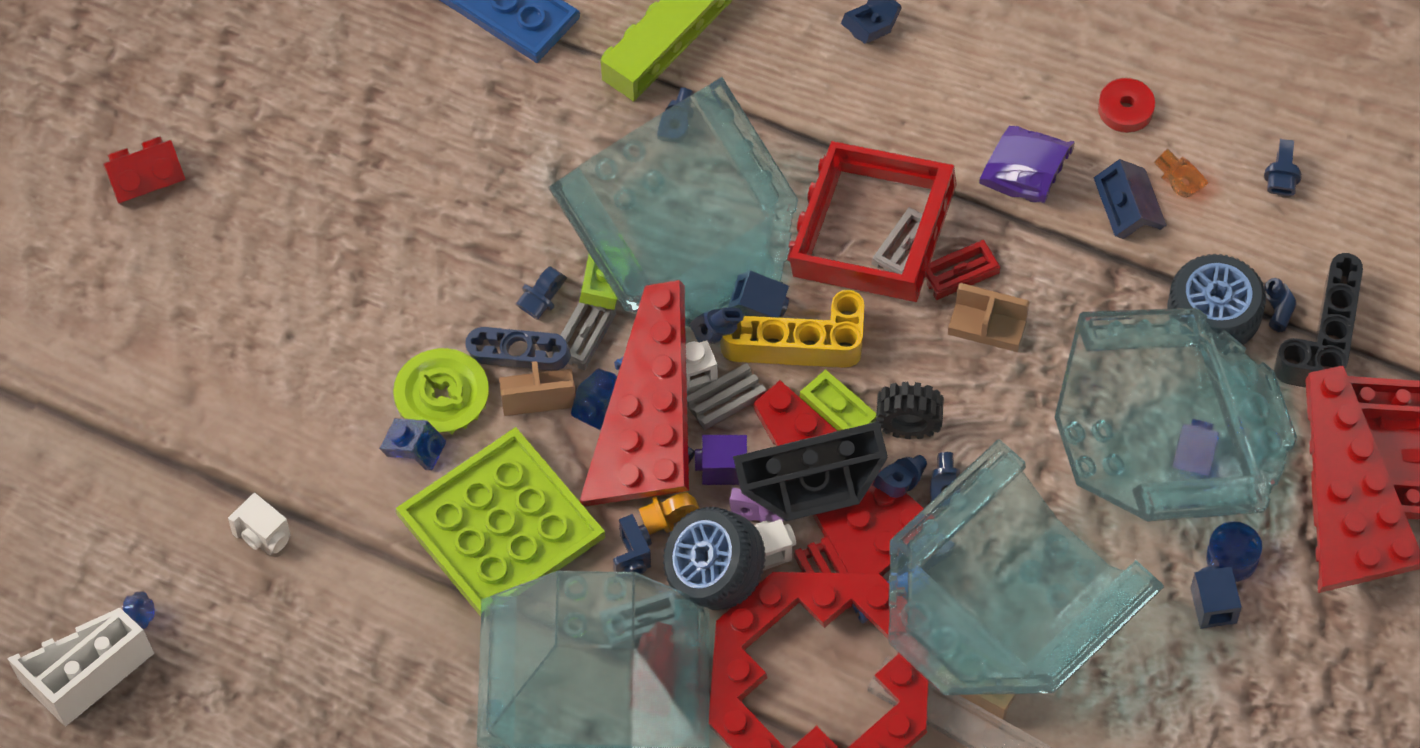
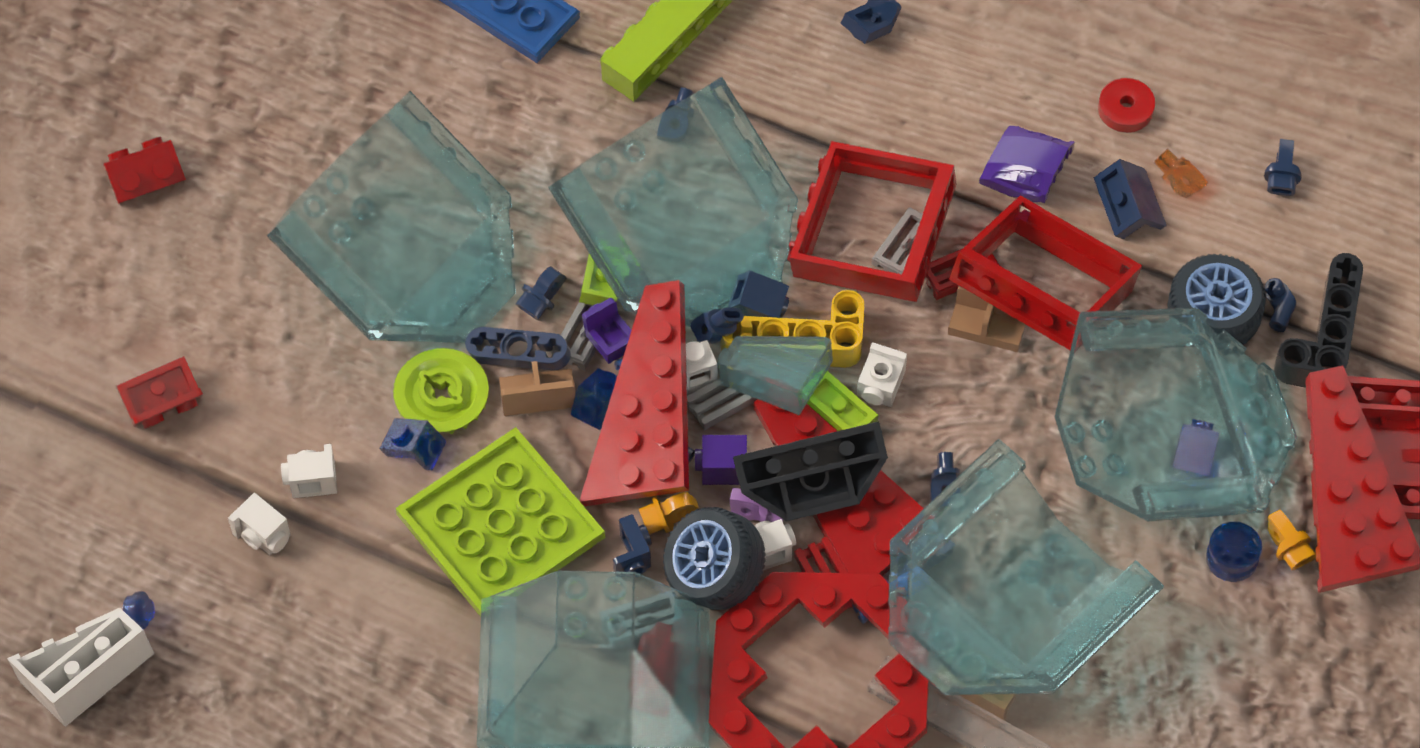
dark blue piece [872,455,927,498] -> none
black tyre [876,382,944,439] -> none
dark blue brick [1190,566,1242,629] -> none
none -> red bracket [116,356,203,429]
none -> clear light blue windscreen [266,91,516,343]
none -> white brick [281,444,337,498]
none -> dark purple bracket [582,298,631,364]
none -> clear light blue slope [717,336,833,415]
none -> white brick [857,342,907,407]
none -> red window [949,195,1143,352]
none -> light orange piece [1267,509,1316,570]

